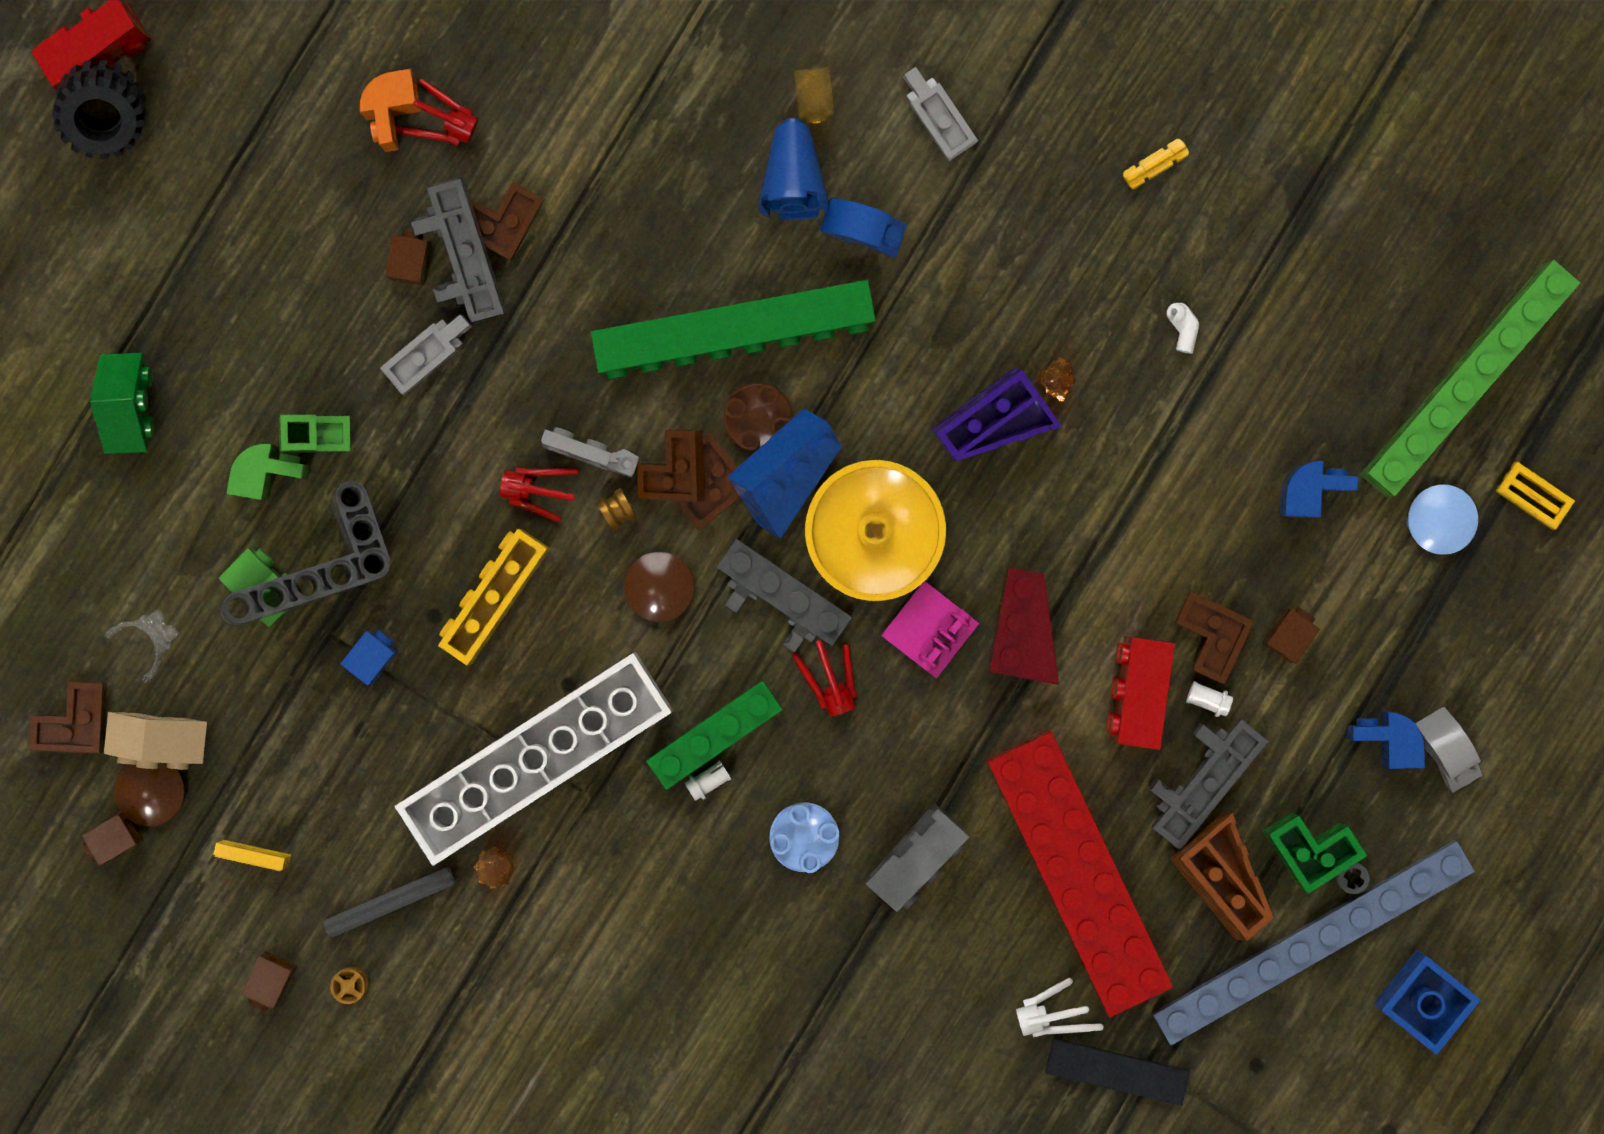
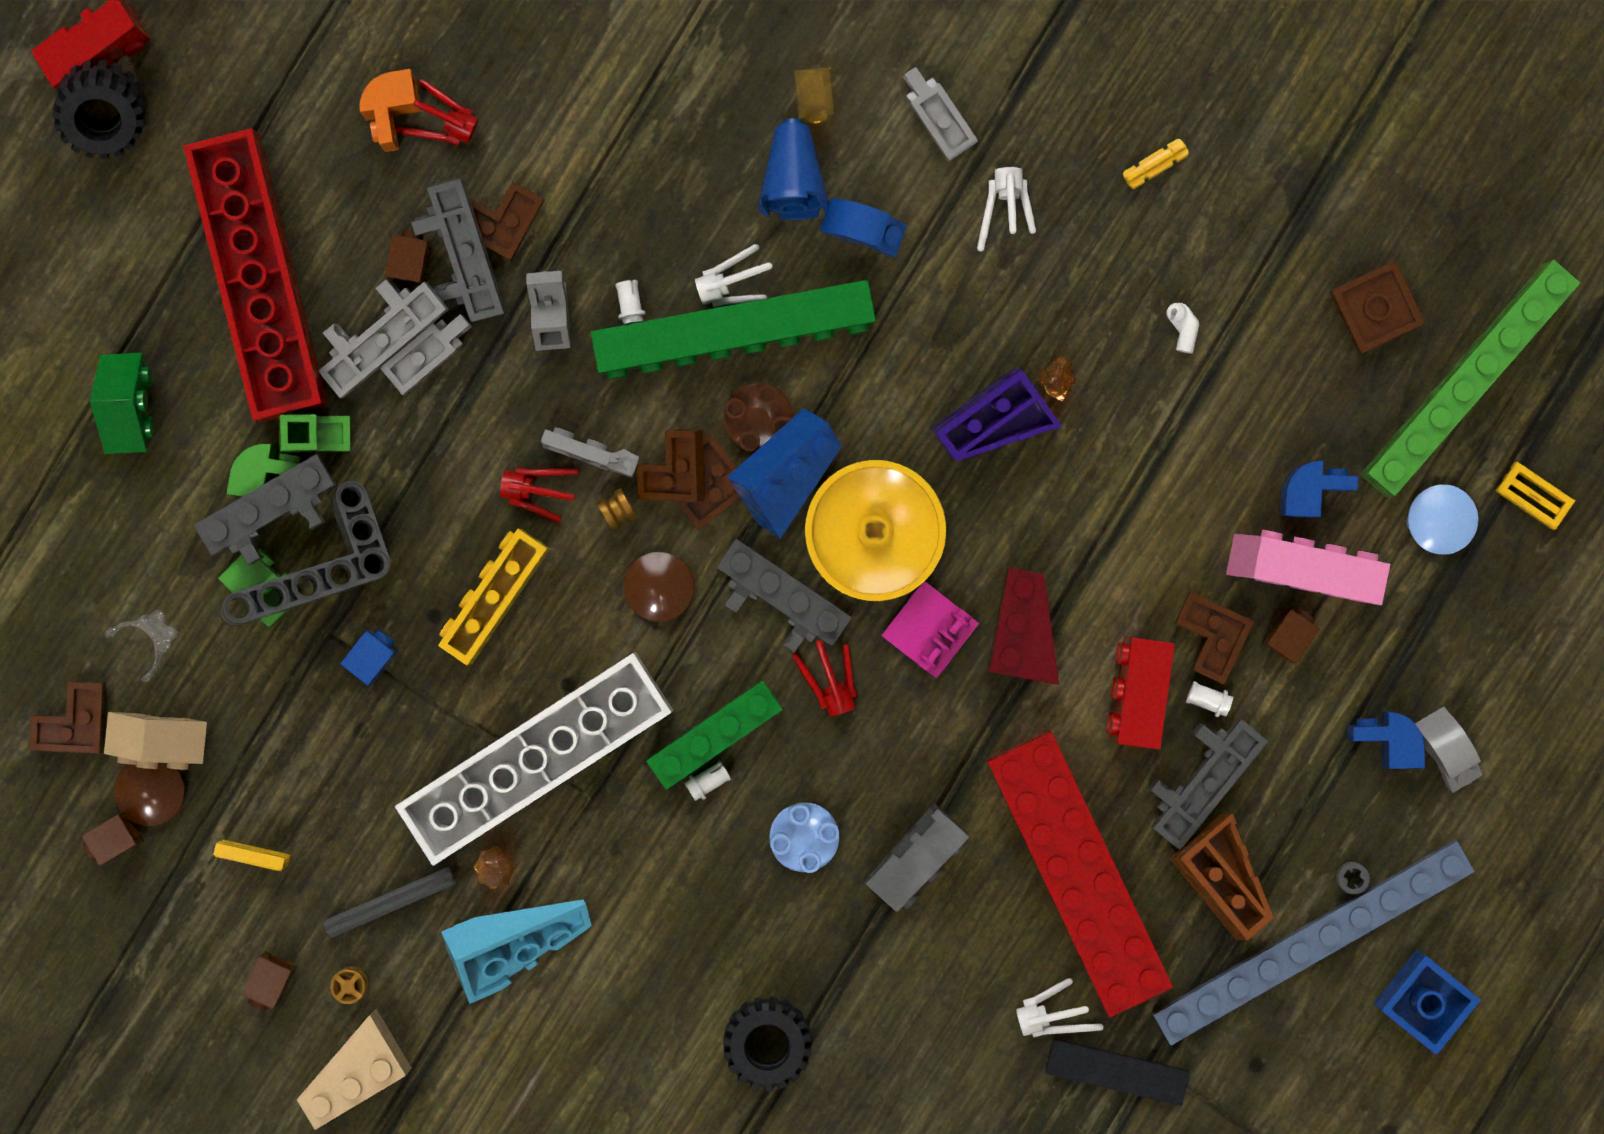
green brick [1263,812,1367,894] -> none
none -> red brick [183,128,329,423]
none -> dark grey hinge [194,454,336,565]
none -> tan wedge [297,1009,412,1130]
none -> light grey hinge [318,279,449,398]
none -> medium azure wedge [441,899,592,1004]
none -> light grey brick [526,271,571,351]
none -> white pin [615,280,646,325]
none -> white plant [695,244,772,308]
none -> black tyre [723,996,812,1091]
none -> white plant [977,167,1036,252]
none -> bright pink wedge [1226,530,1390,605]
none -> reddish brown plate [1329,261,1425,355]

